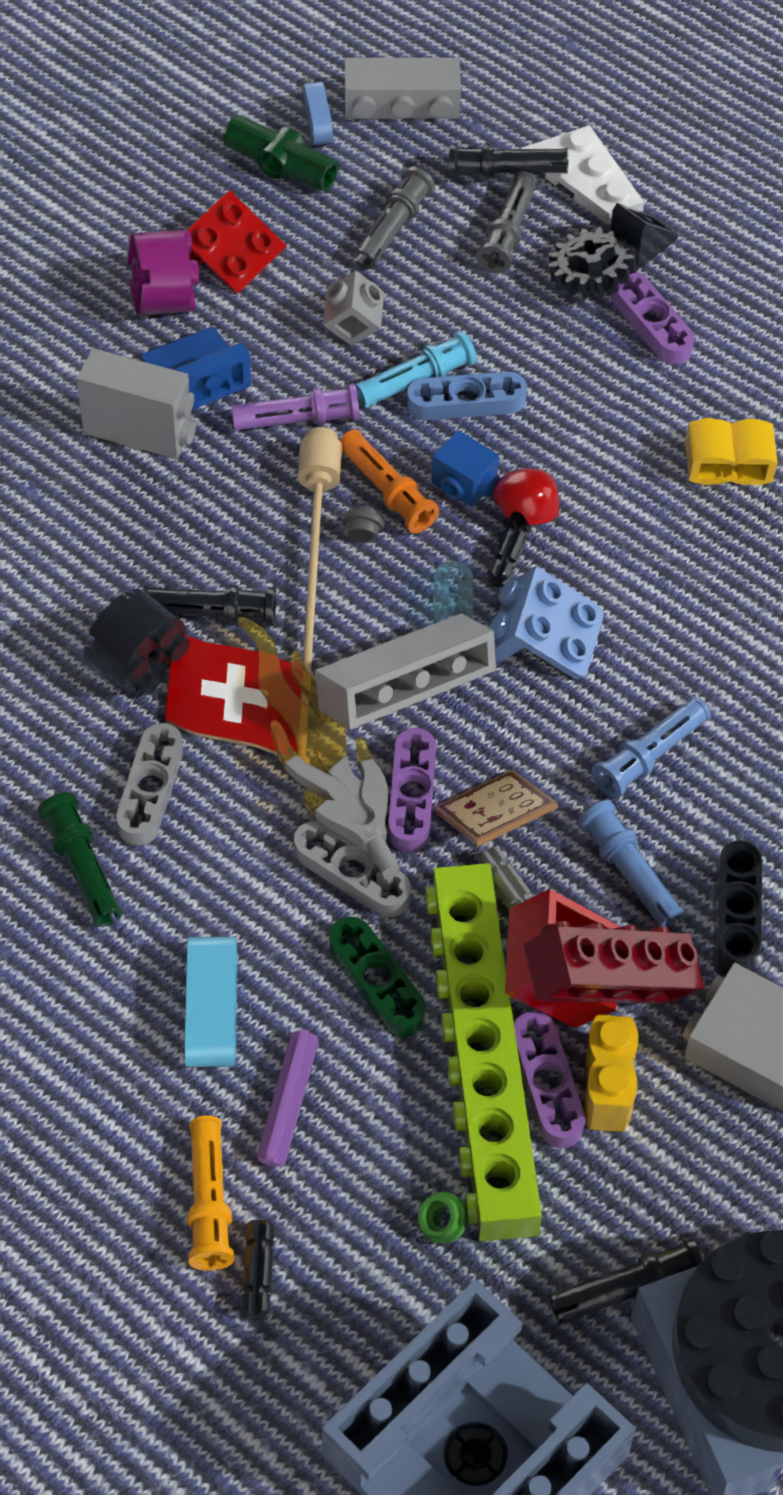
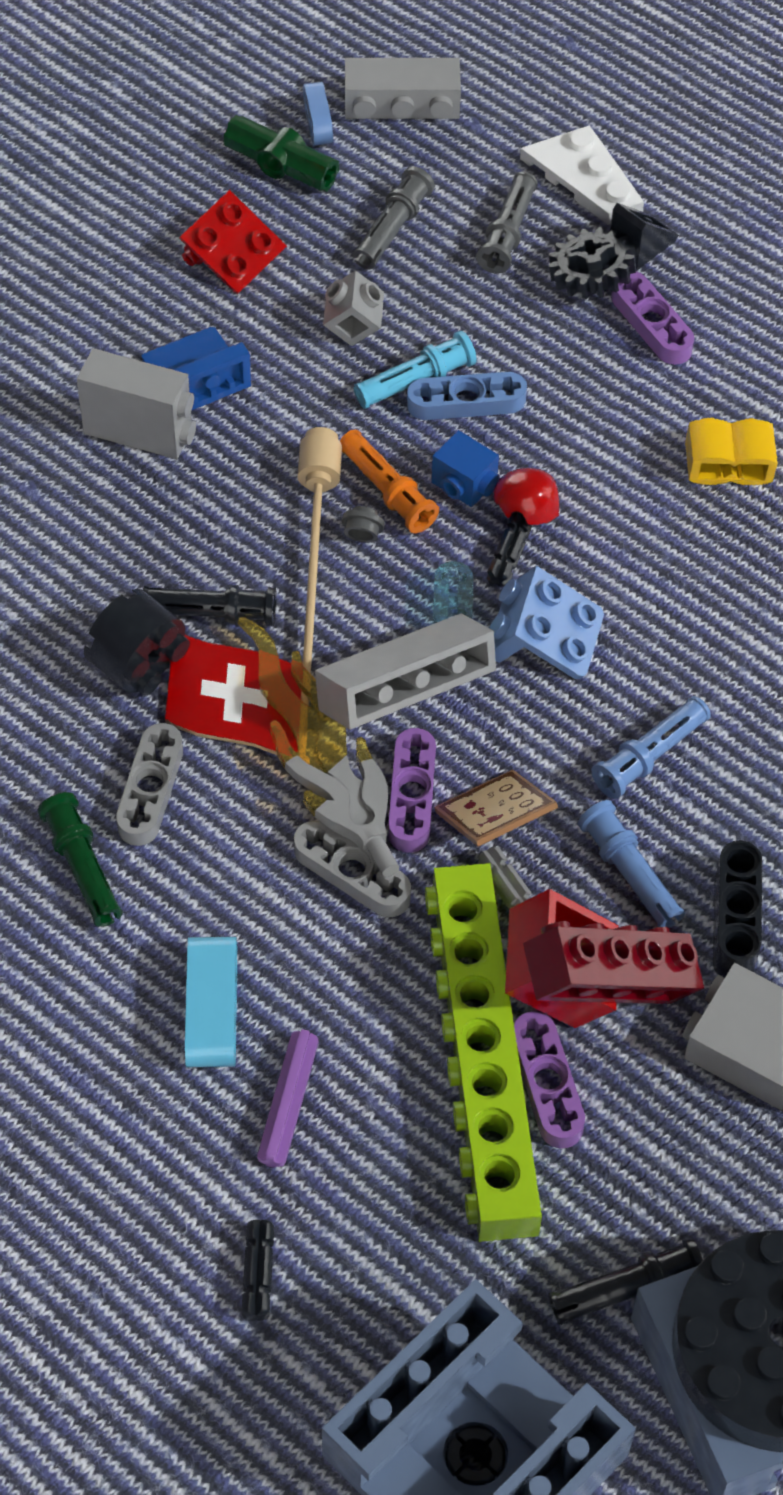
magenta brick [127,229,199,315] -> none
light orange pin [187,1116,235,1271] -> none
medium lavender pin [231,383,360,431] -> none
dark green beam [329,917,426,1037] -> none
bright green plate [418,1192,468,1244] -> none
black pin [449,144,569,180] -> none
yellow brick [583,1015,638,1132] -> none

